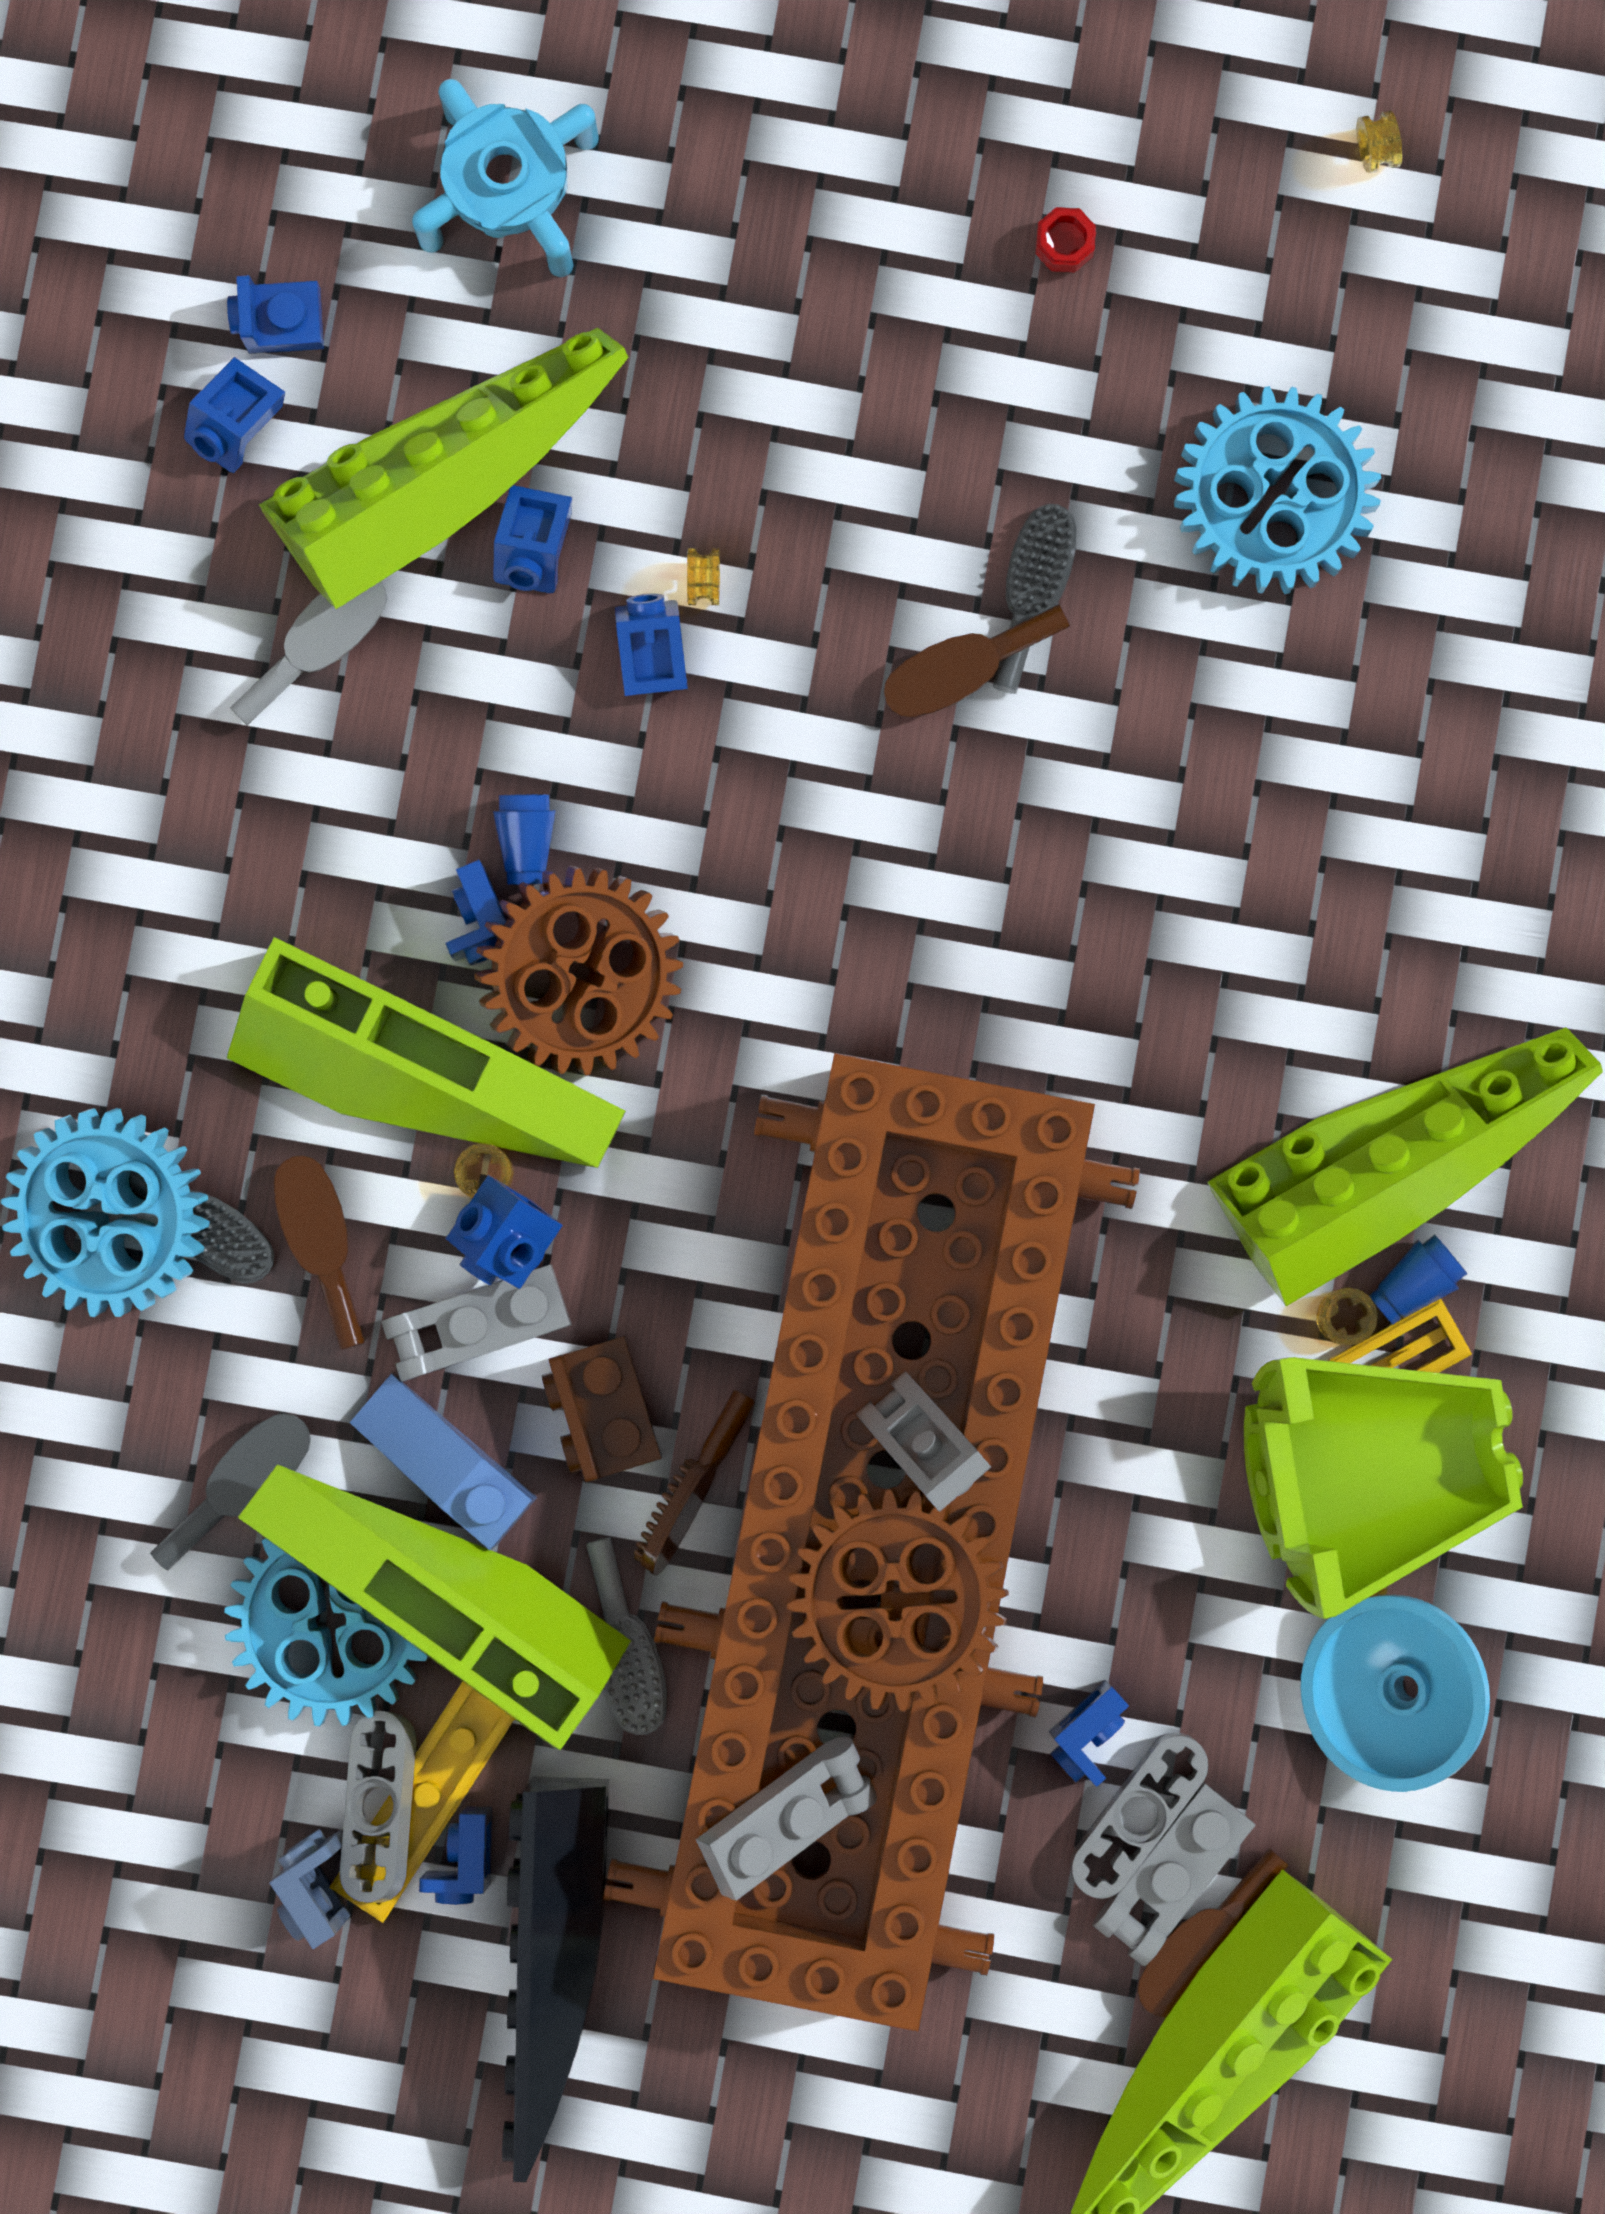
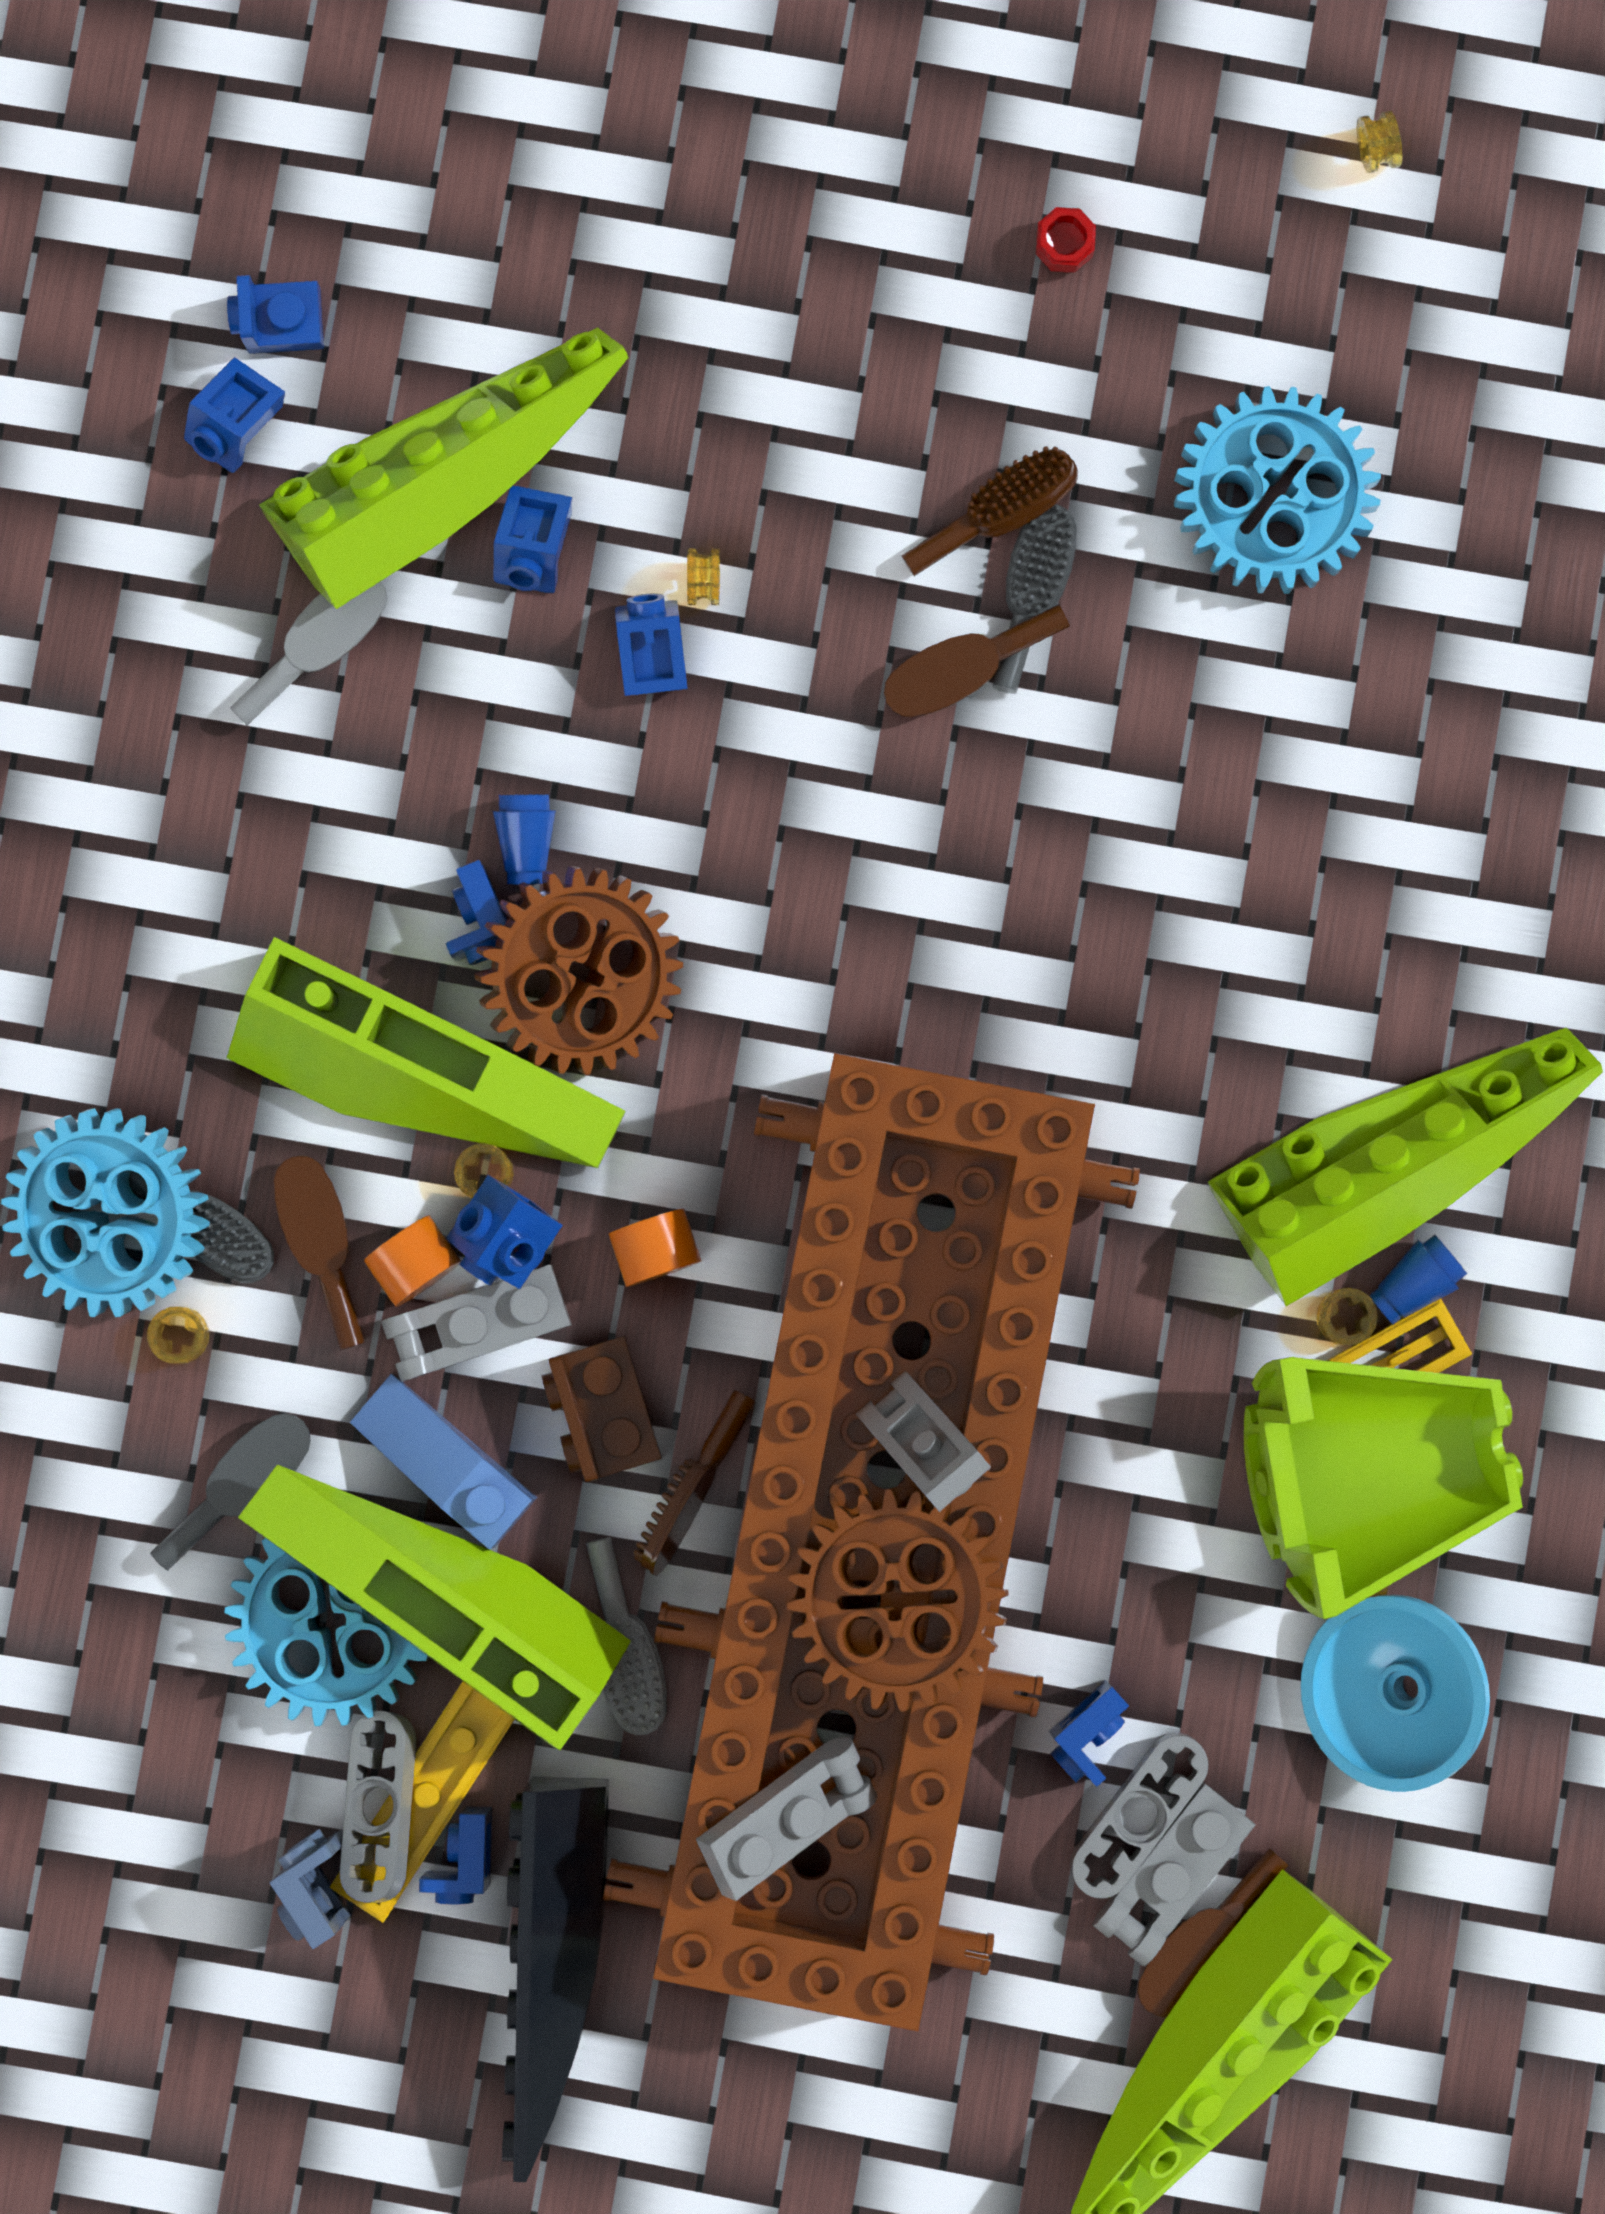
medium azure plate [412,79,599,277] -> none
none -> clear yellow bush [147,1307,209,1363]
none -> orange piece [364,1215,461,1307]
none -> orange piece [608,1208,702,1287]
none -> reddish brown piece [901,446,1078,577]

